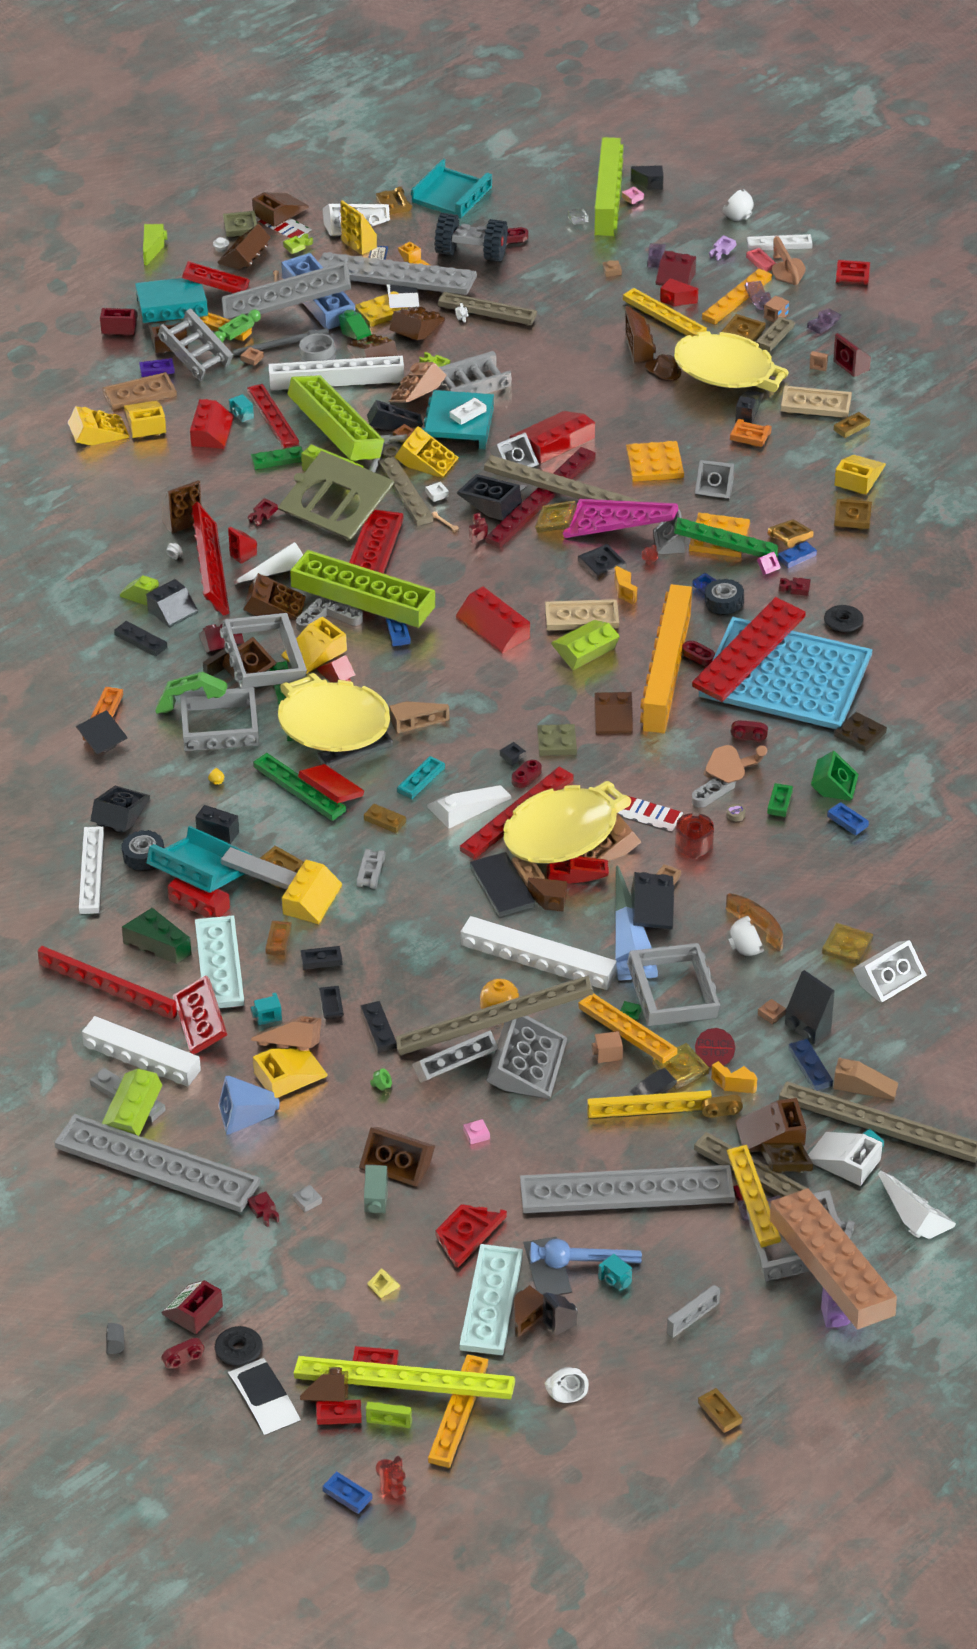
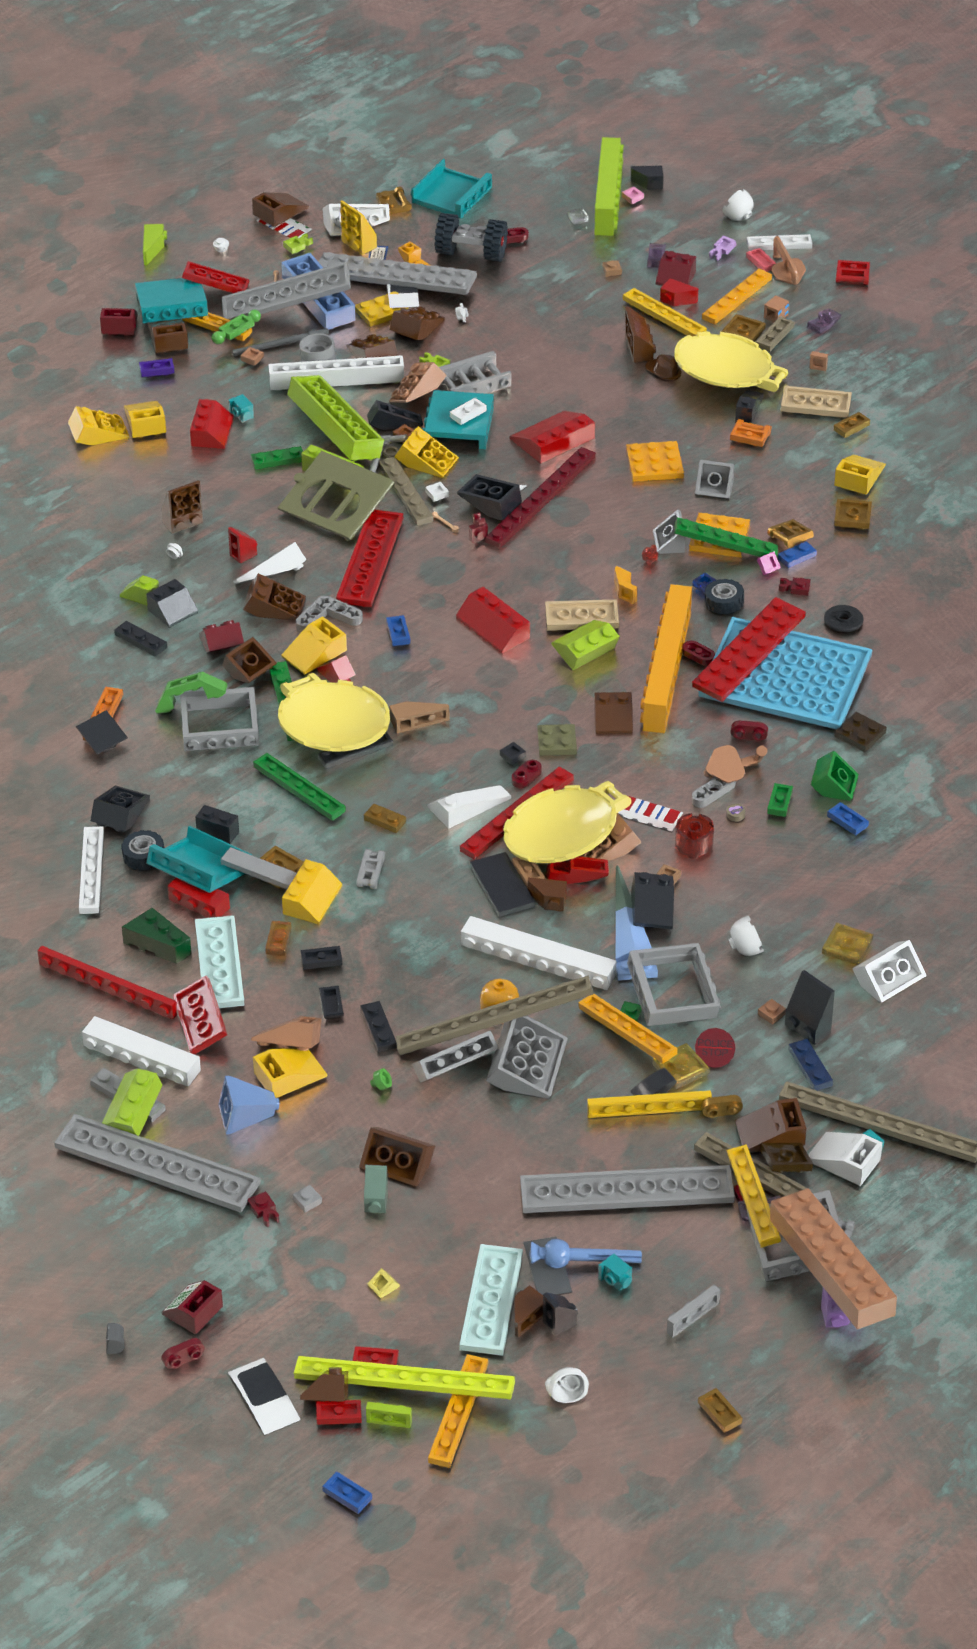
medium nougat tile [102,372,177,411] -> none
light grey fence [158,309,233,381] -> none
red plate [191,501,230,616] -> none
dark brown tile [203,648,228,676] -> none
yellow hinge [208,768,224,785] -> none
black wheel [214,1326,263,1365] -> none
reddish brown slope [217,223,271,270] -> none
light grey window [220,613,307,689] -> none
olive plate [223,211,257,237] -> none
red tile [247,383,299,449] -> none
dark red plate [248,498,278,526] -> none
teal brick [250,993,282,1025] -> none
lime brick [290,550,435,628] -> none
red tile [298,764,365,804] -> none
green slope [338,309,372,340] -> none
clear red hips [376,1456,406,1498] -> none
teal tile [397,756,445,799] -> none
red wing [435,1204,507,1268] -> none
dark tan plate [438,292,537,325] -> none
bright pink plate [463,1119,490,1145] -> none
dark tan plate [484,455,645,502] -> none
light grey slope [489,433,539,467] -> none
clear yellow plate [535,500,577,533] -> none
dark pink wing [563,499,679,538] -> none
black tile [578,544,627,580] -> none
nougat brick [591,1031,623,1063] -> none
light orange slope [711,1061,757,1093] -> none
clear orange slope [726,893,784,951] -> none
slope [744,280,772,310] -> none
dark red slope [833,333,871,377] -> none
medium nougat slope [833,1058,898,1100] -> none
white wedge [878,1171,956,1239] -> none

